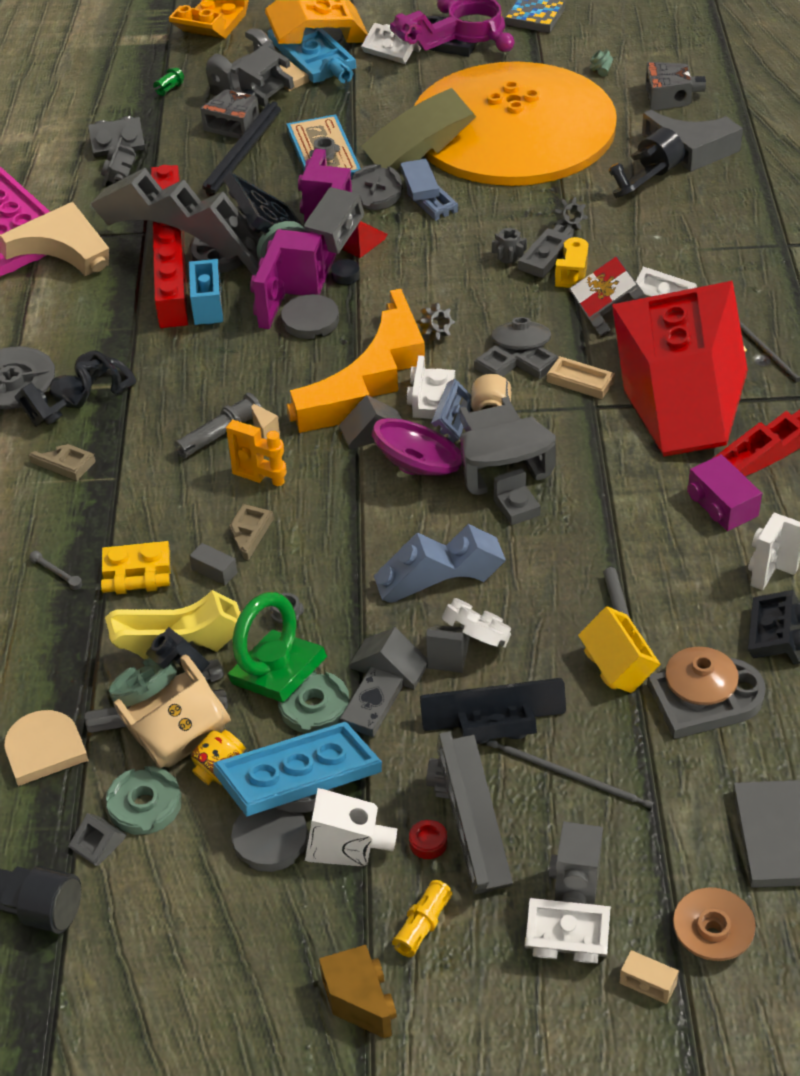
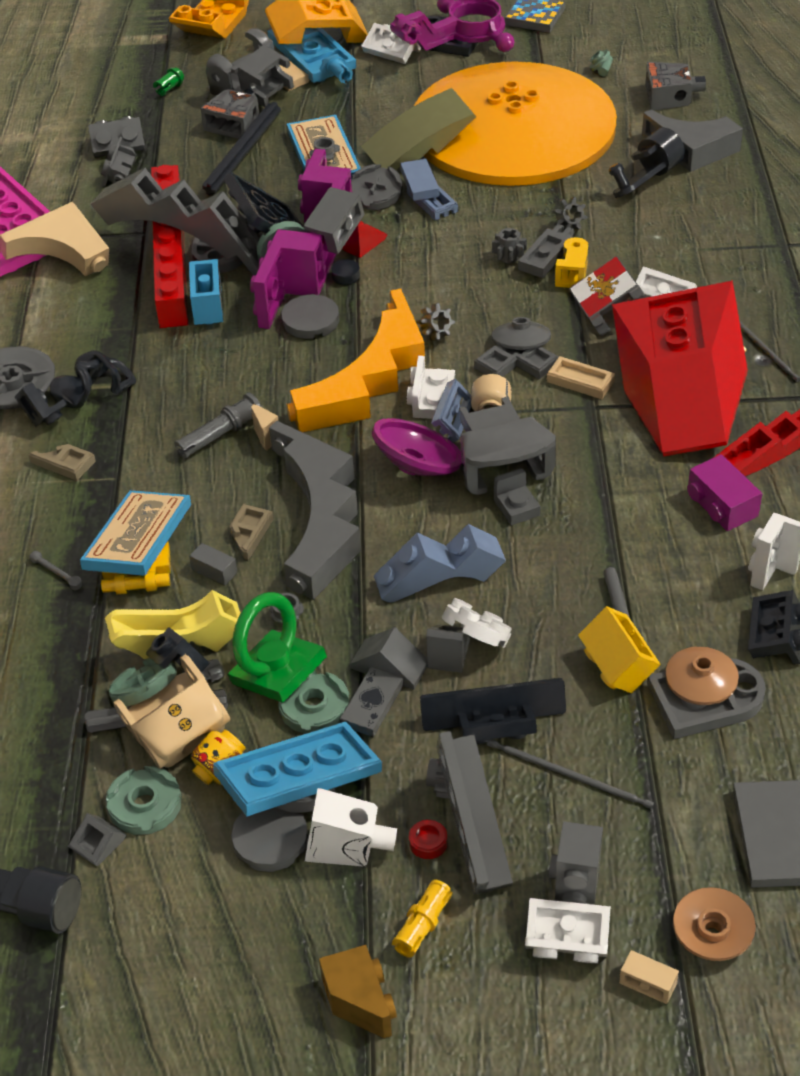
tan tile [4,710,89,786] -> none
light orange plate [226,419,287,486] -> none
dark grey slope [339,395,402,450] -> none
none -> tile [80,490,191,576]
none -> dark grey arch [269,421,361,600]

